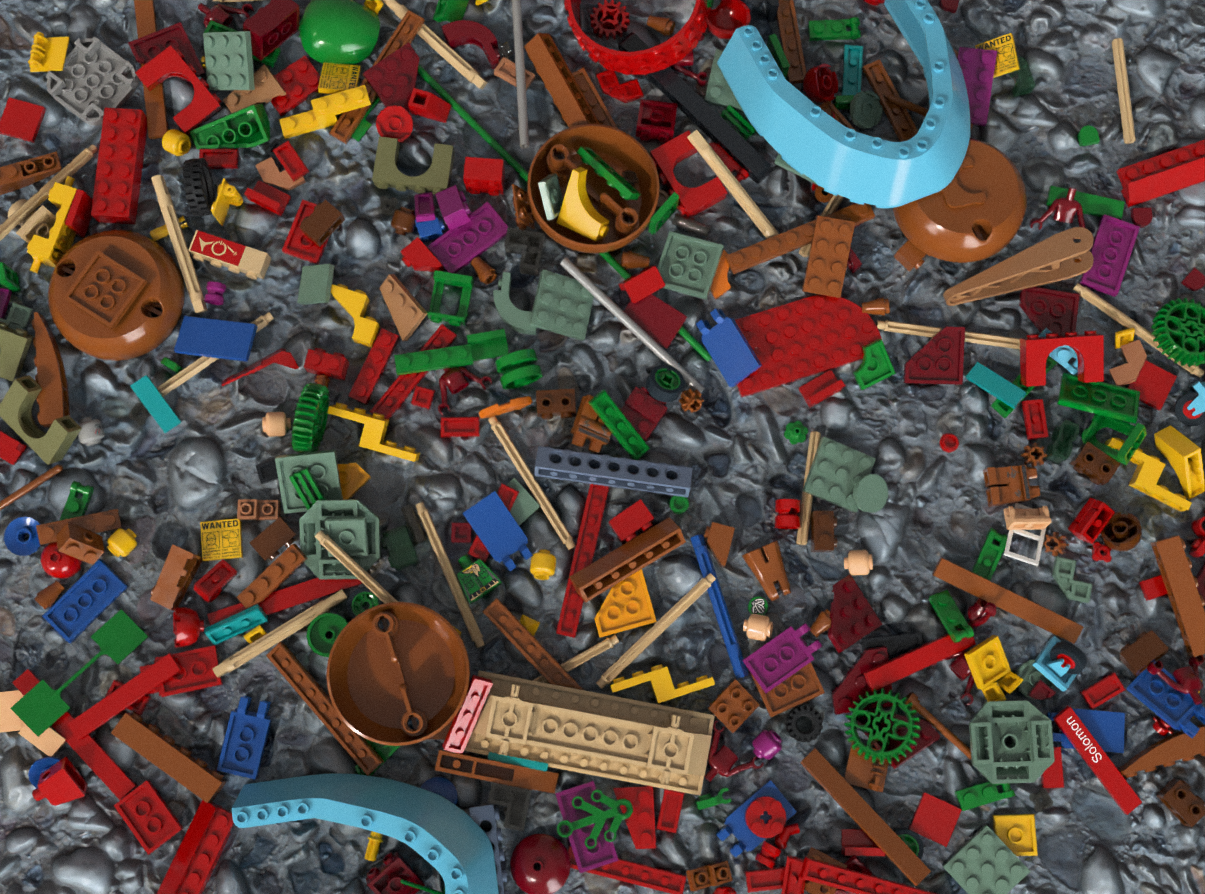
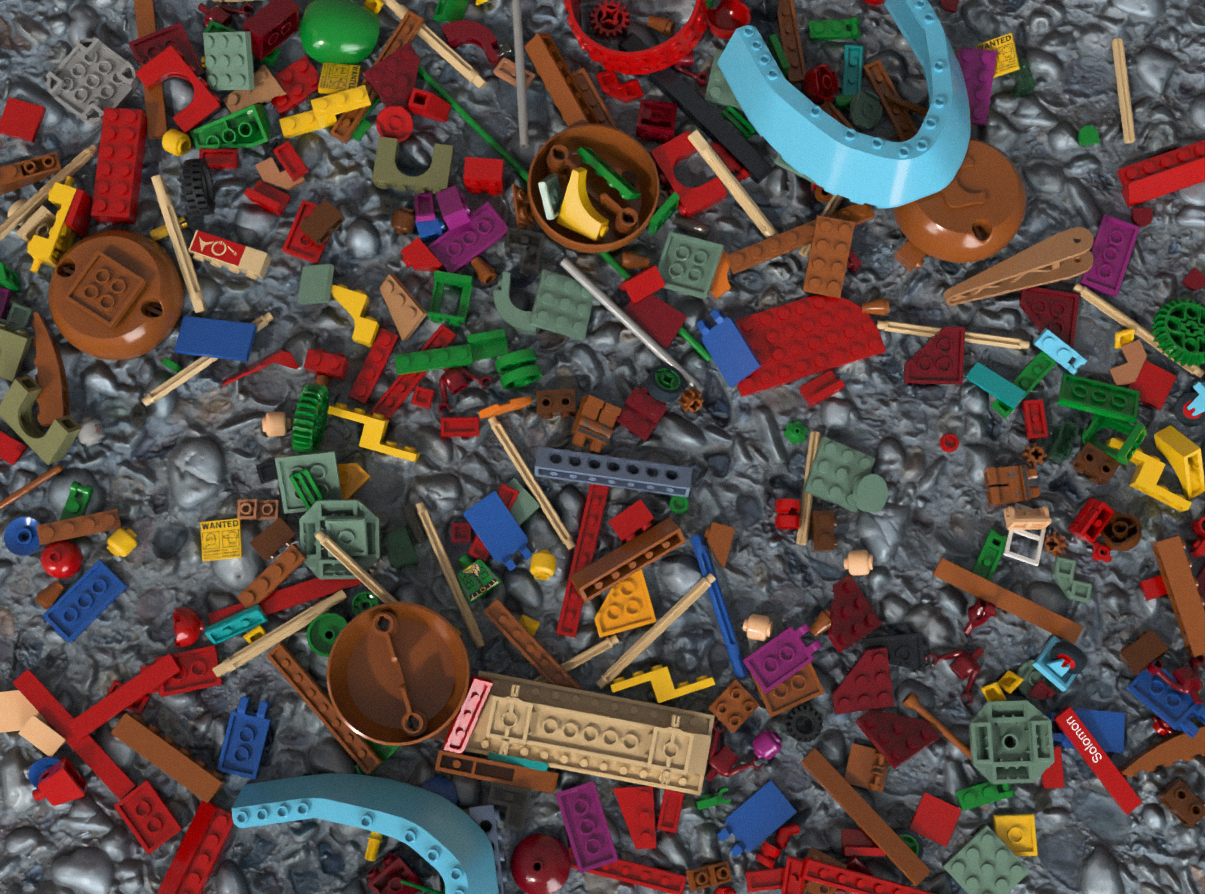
green hinge [10,609,148,737] -> none
yellow hinge [28,32,70,72] -> none
dark orange brick [56,522,104,565] -> none
teal tile [130,375,182,433] -> none
dark orange wedge [150,544,202,611] -> none
red plate [194,559,237,603] -> none
magenta wheel [204,281,226,305] -> none
yellow hinge [211,178,243,226] -> none
green plant [557,790,633,849] -> none
green tile [588,390,650,460] -> none
dark orange piece [742,540,791,601] -> none
red plate [745,796,786,838] -> none
tile [748,597,768,615] -> none
green gear [844,688,921,765] -> none
green tile [853,339,896,390] -> none
red tile [863,628,976,692] -> none
green plate [929,590,974,643] -> none
yellow plate [964,635,1011,690] -> none
red arch [1020,330,1104,387] -> none
dark red piece [1029,187,1086,230] -> none
green tile [1046,186,1125,220] -> none
red tile [1080,672,1126,710] -> none

